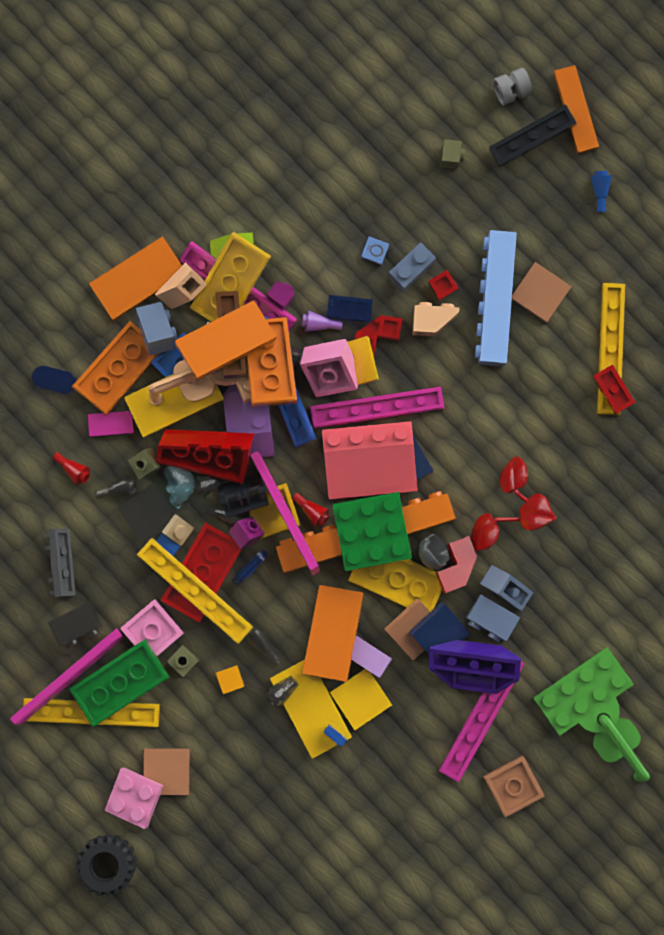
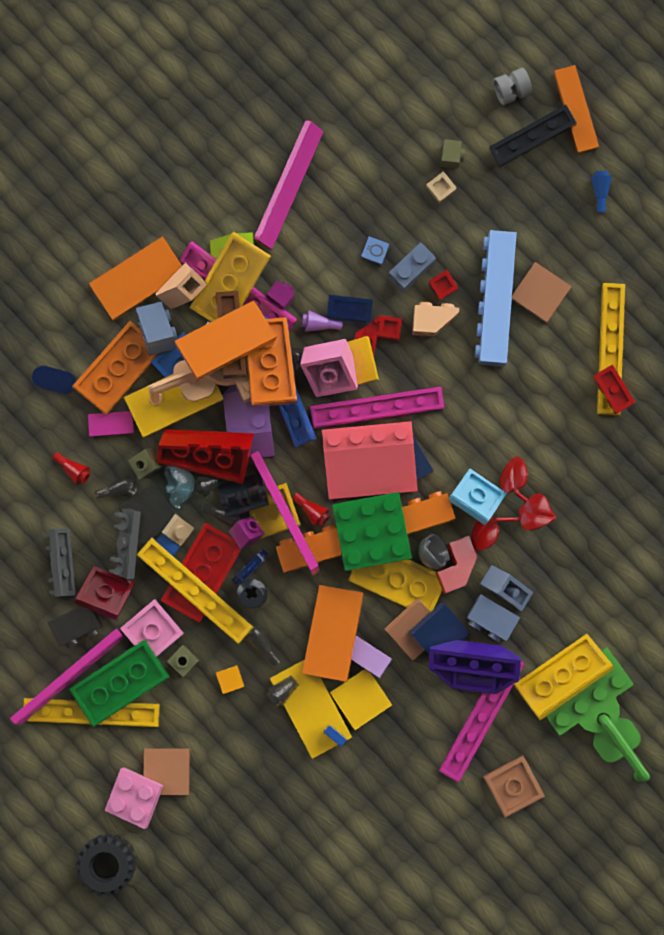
none -> dark red tile [75,566,135,621]
none -> dark grey plate [109,508,141,579]
none -> black piece [237,579,268,608]
none -> dark pink tile [254,120,323,249]
none -> tan plate [426,171,457,204]
none -> medium azure tile [448,469,507,525]
none -> yellow tile [513,634,614,720]

